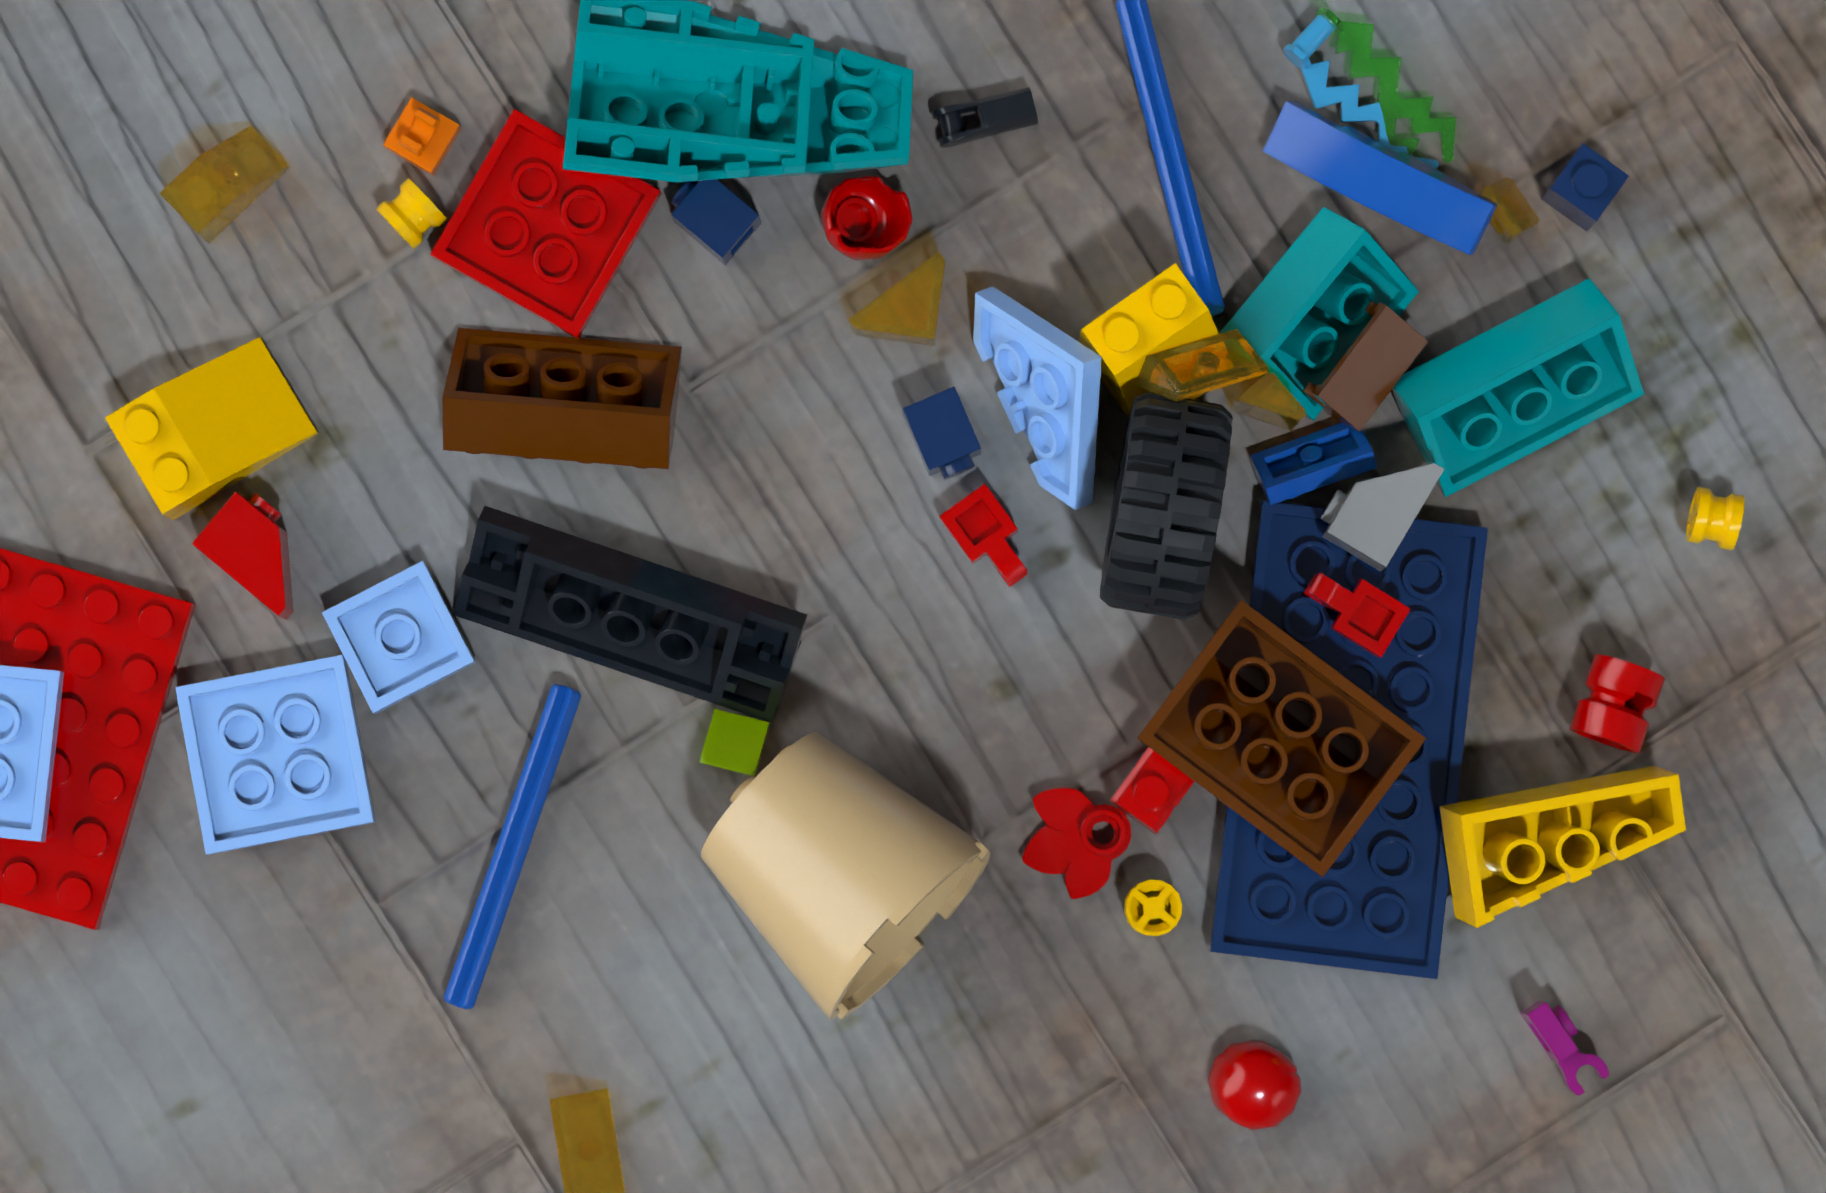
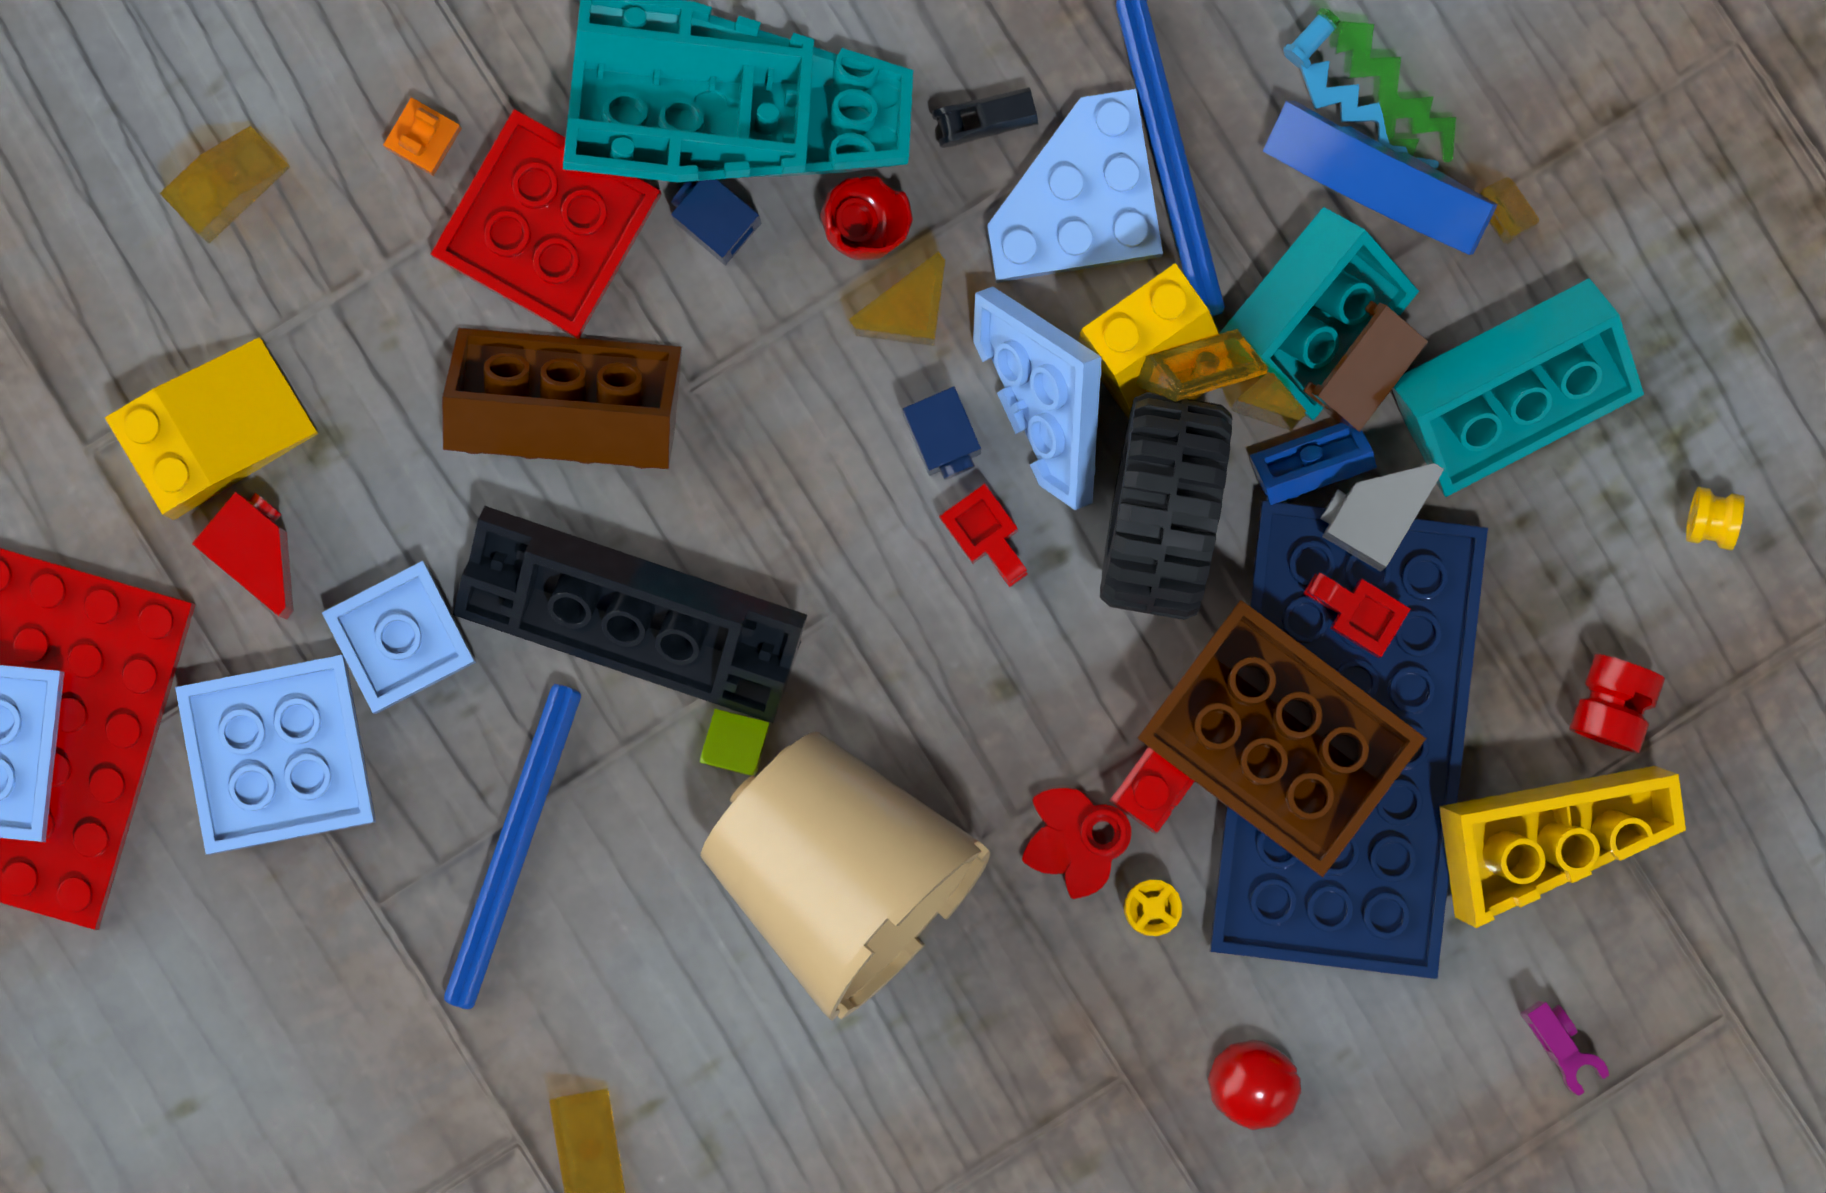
yellow wheel [376,178,447,250] -> none
dark blue brick [1541,143,1629,232] -> none
none -> light blue plate [987,89,1163,283]

